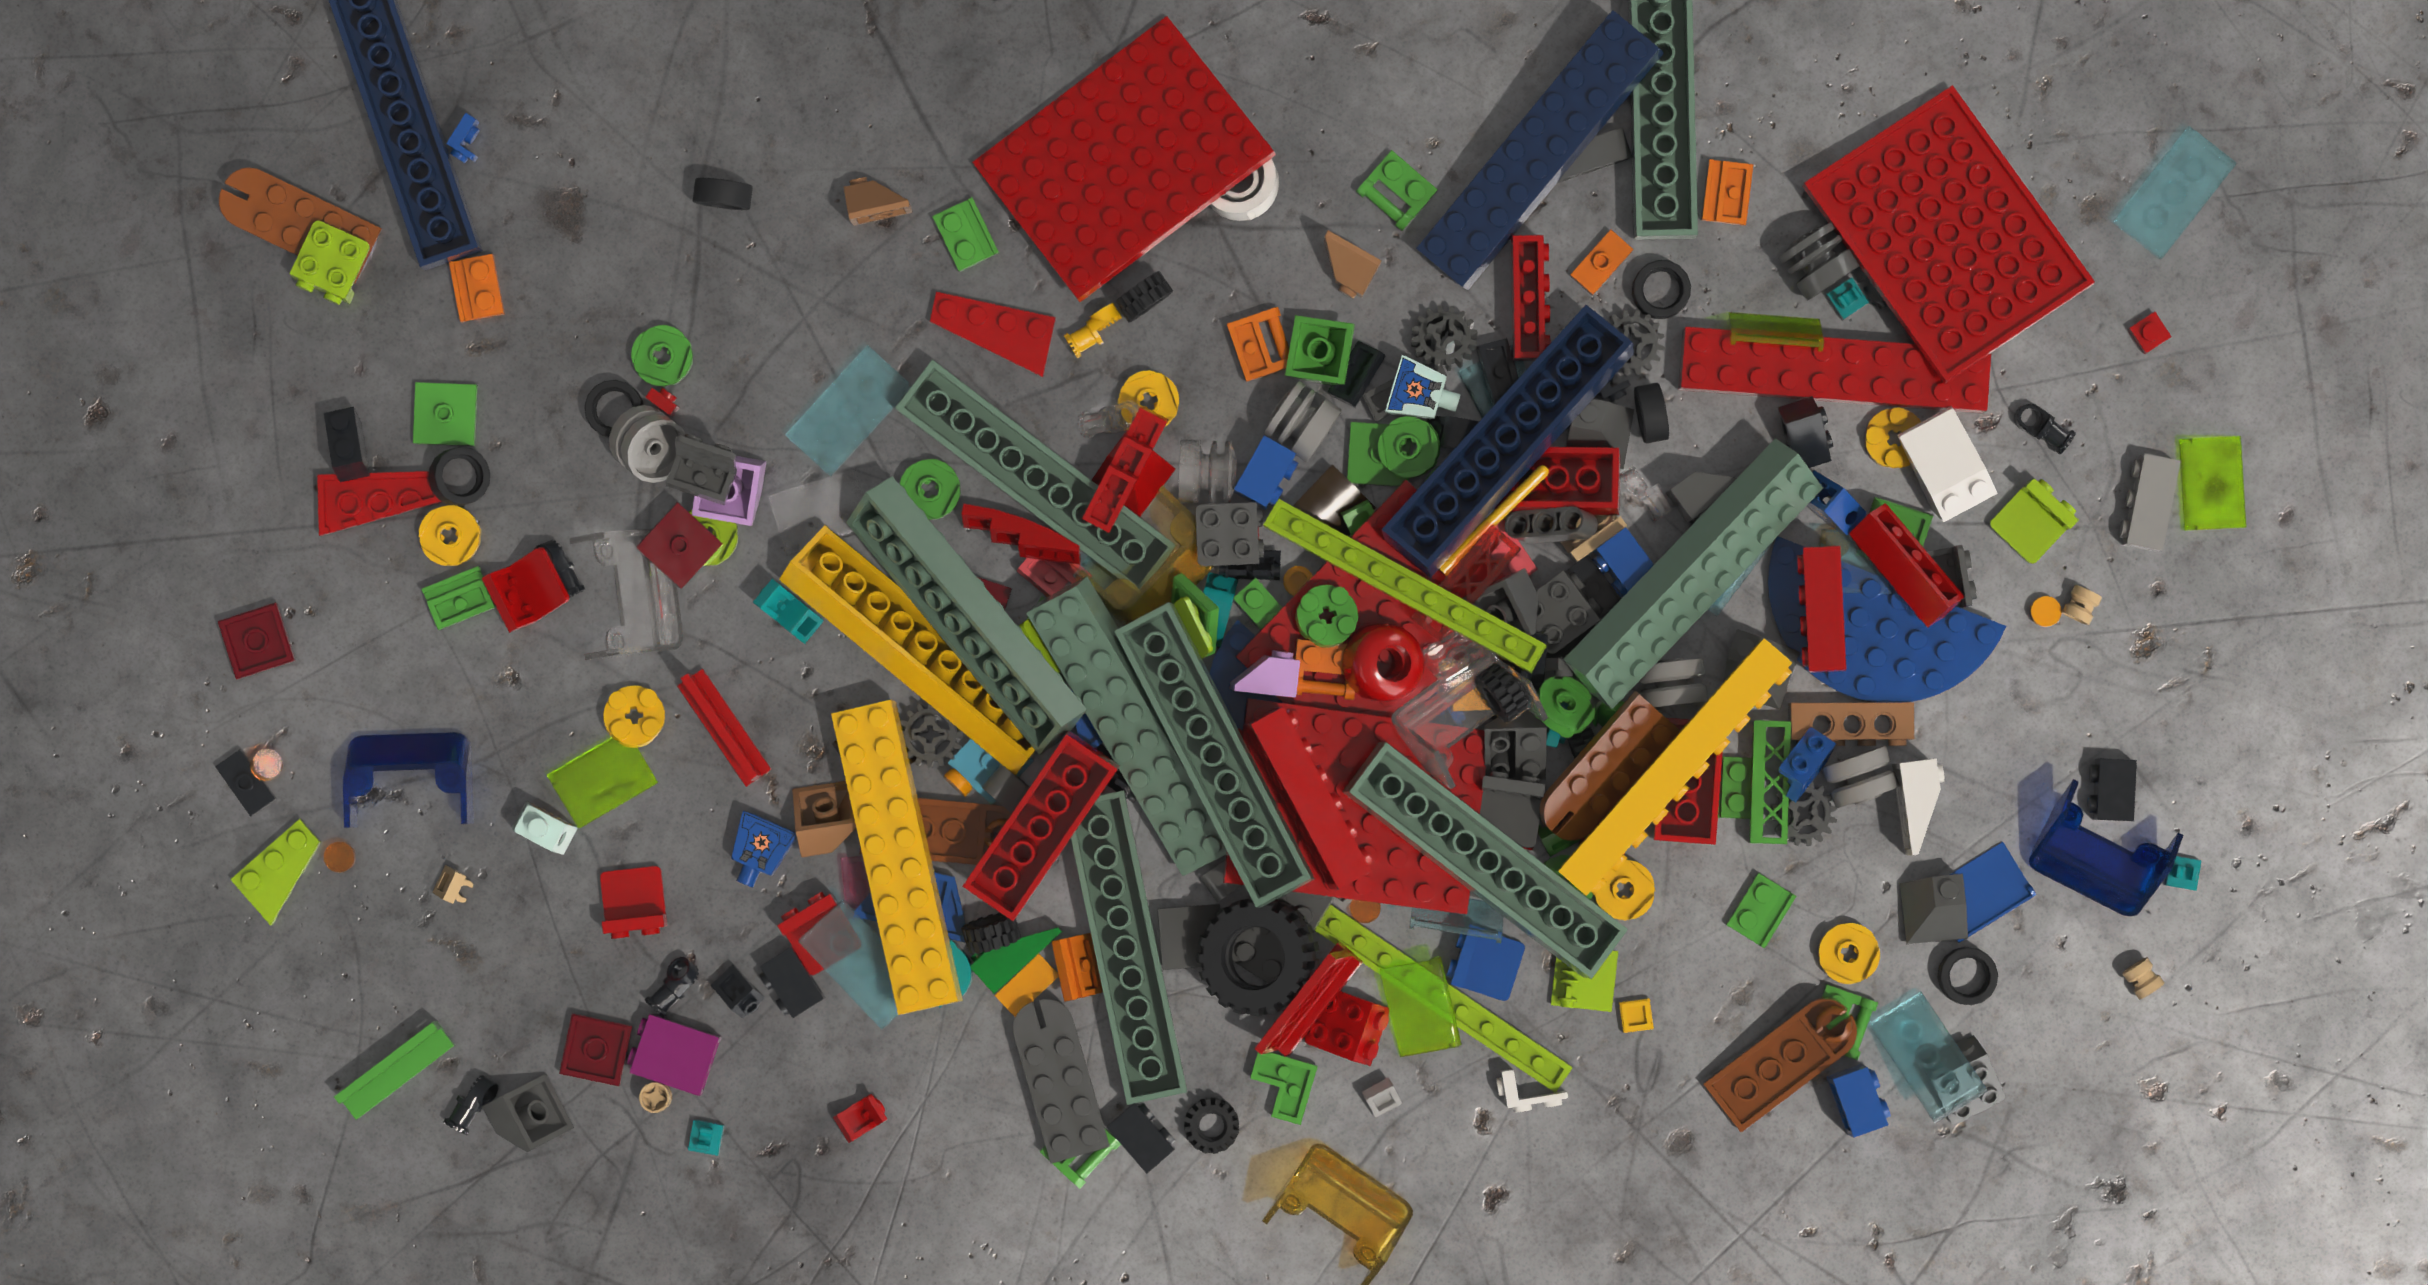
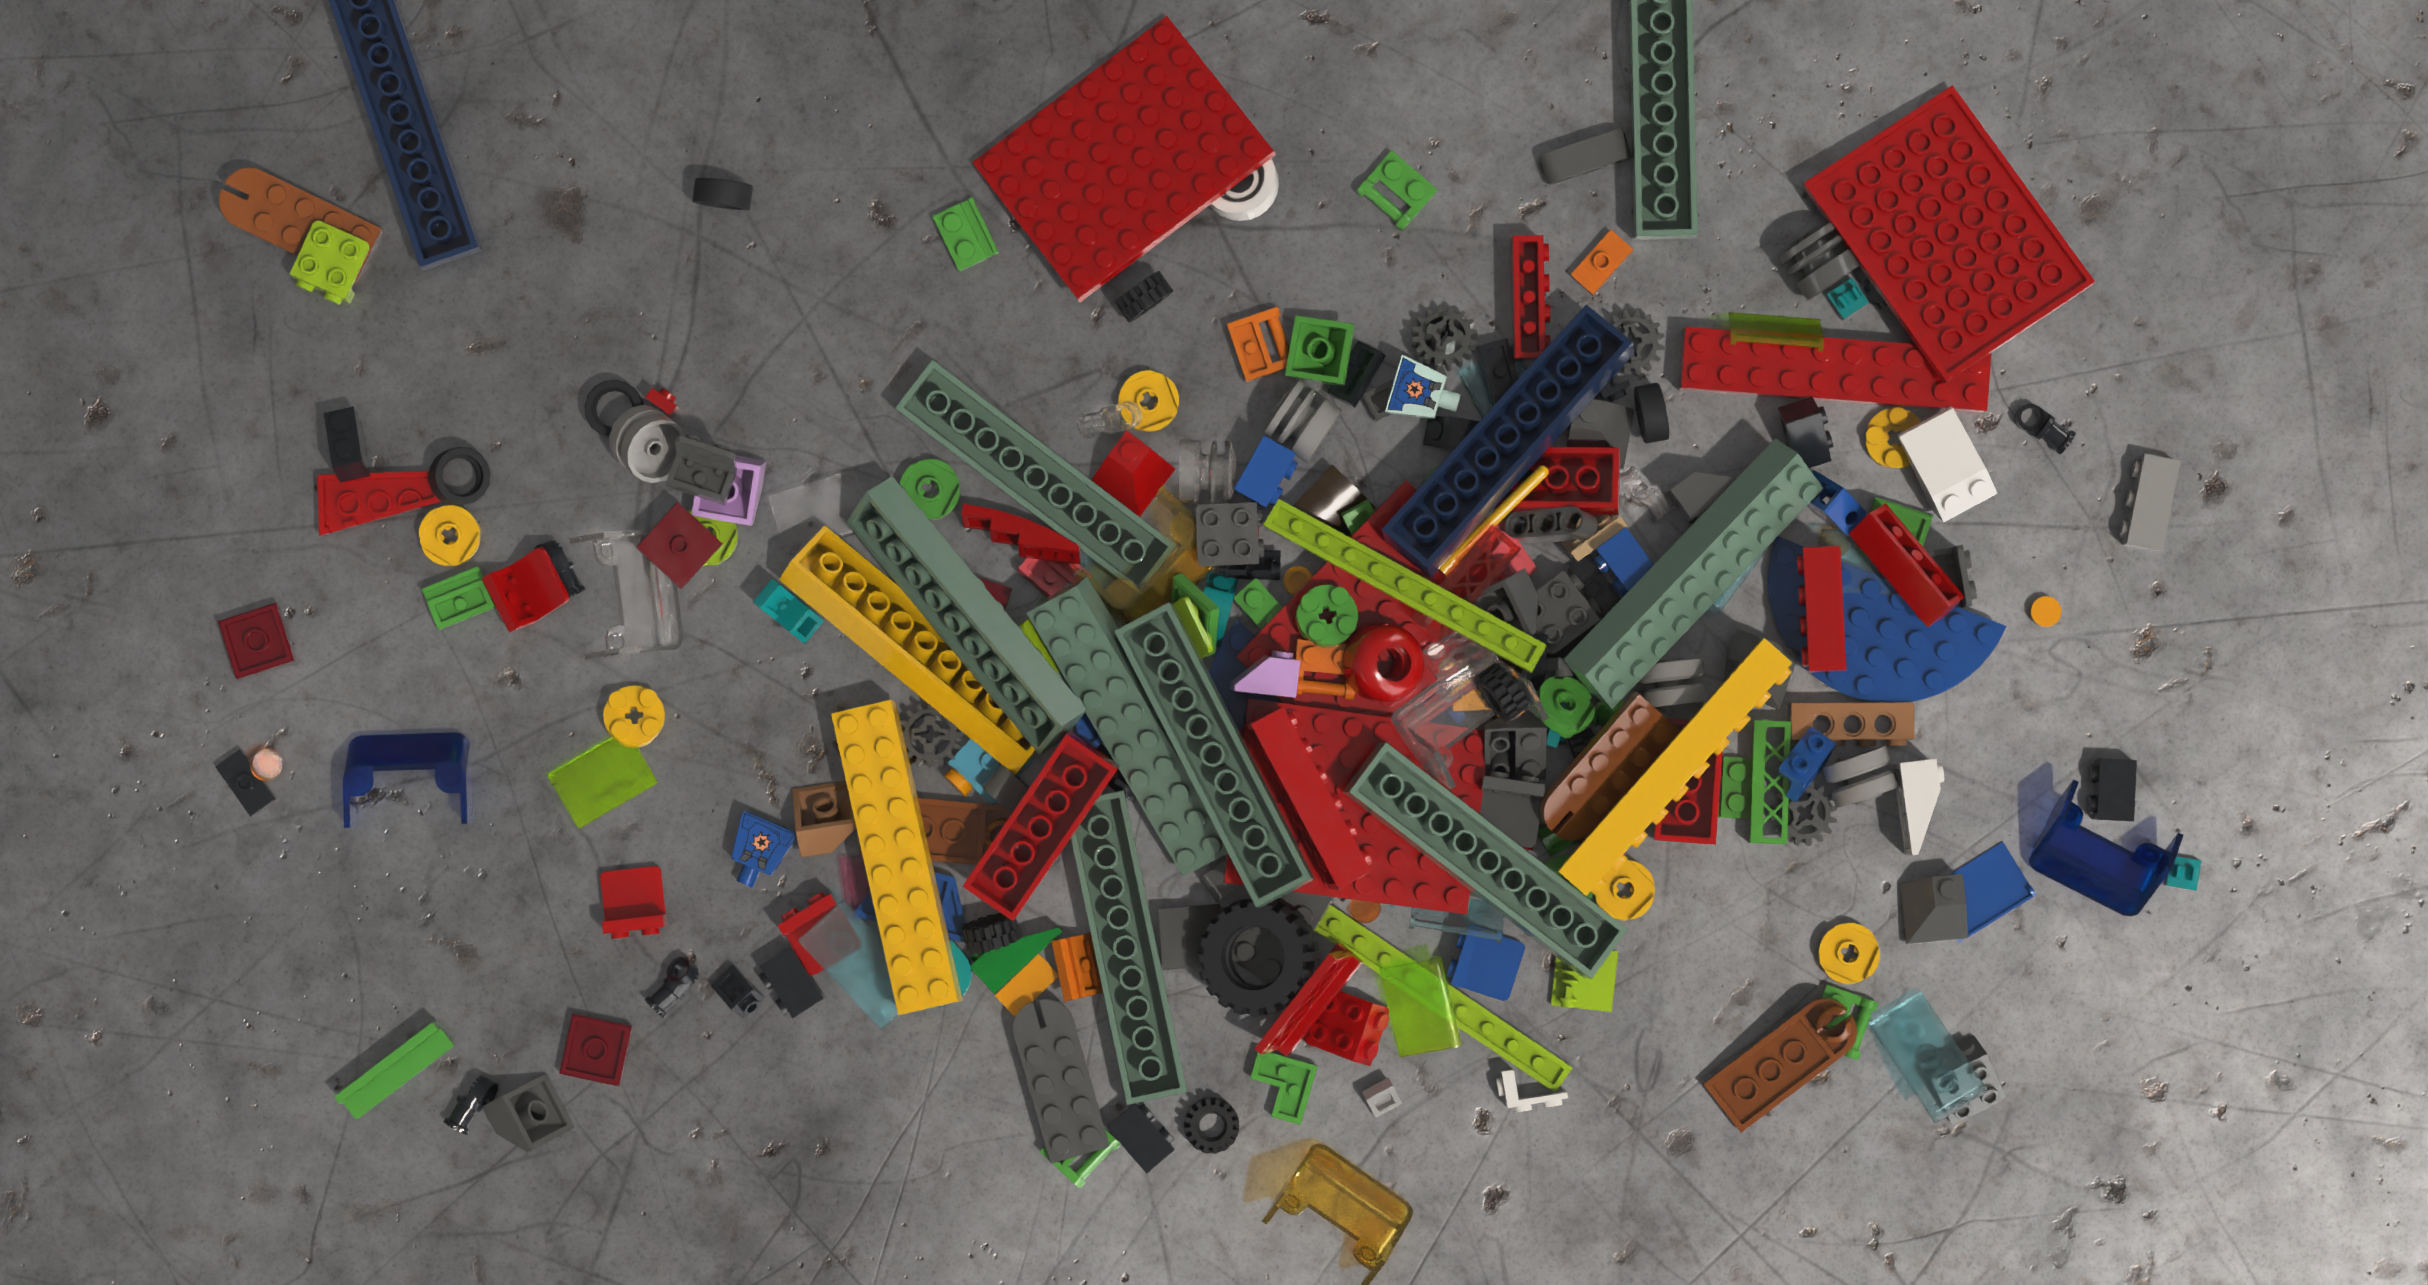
lime wing [230,819,321,926] -> none
clear orange tile [324,842,356,872] -> none
bright green plate [413,382,478,446] -> none
tan tile [432,865,473,904] -> none
blue bracket [446,113,480,163] -> none
orange plate [449,254,505,323] -> none
light aqua torso [512,801,578,855] -> none
magenta panel [627,1013,722,1096] -> none
bright green plate [631,325,693,387] -> none
tan wheel [639,1081,672,1113] -> none
red fence [677,669,772,787] -> none
teal tile [688,1119,725,1156] -> none
clear light blue tile [786,345,912,477] -> none
red bracket [833,1094,887,1143] -> none
medium nougat slope [844,177,913,226] -> none
red wing [930,292,1056,378] -> none
yellow connector [1063,303,1122,358] -> none
red slope [1082,405,1169,533] -> none
medium nougat slope [1324,230,1382,299] -> none
bright green plate [1347,422,1411,487] -> none
bright green plate [1378,416,1440,478] -> none
dark blue brick [1416,10,1664,290] -> none
yellow tile [1618,998,1654,1033] -> none
black tyre [1632,260,1691,319] -> none
orange plate [1701,159,1754,226] -> none
bright green plate [1726,873,1797,948] -> none
blue brick [1826,1064,1891,1138] -> none
black tyre [1937,947,1998,1005] -> none
lime bracket [1990,478,2079,564] -> none
tan wheel [2062,585,2102,625] -> none
clear light blue tile [2113,126,2237,260] -> none
tan wheel [2122,957,2165,1000] -> none
red plate [2128,312,2172,354] -> none
clear neon green piece [2179,436,2246,531] -> none

